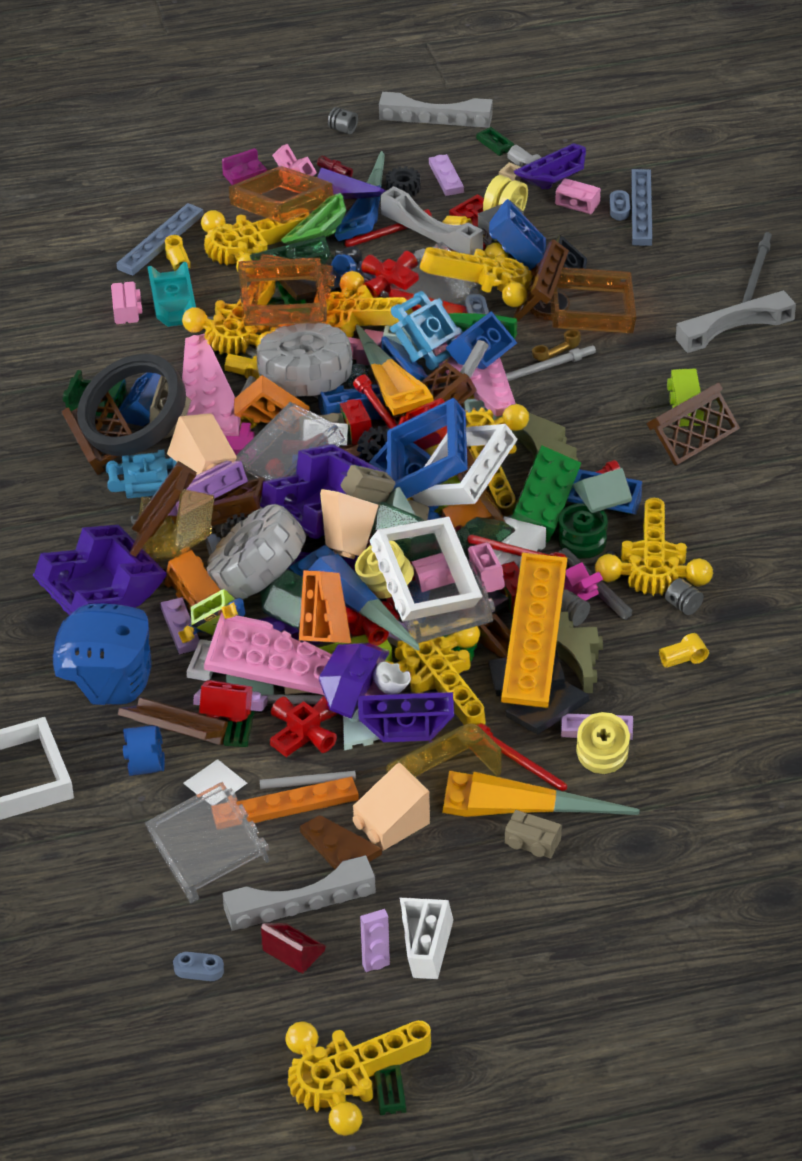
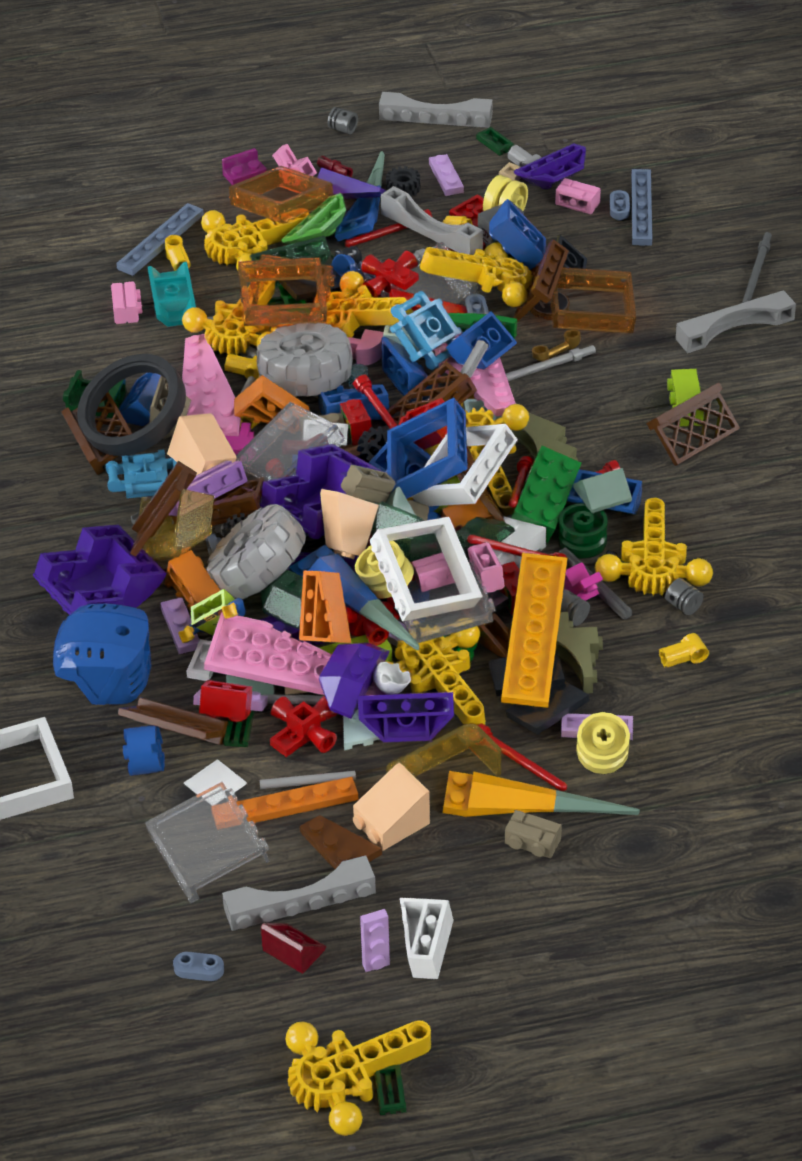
light orange plate [356,324,434,416] -> none
none -> red piece [508,456,534,508]

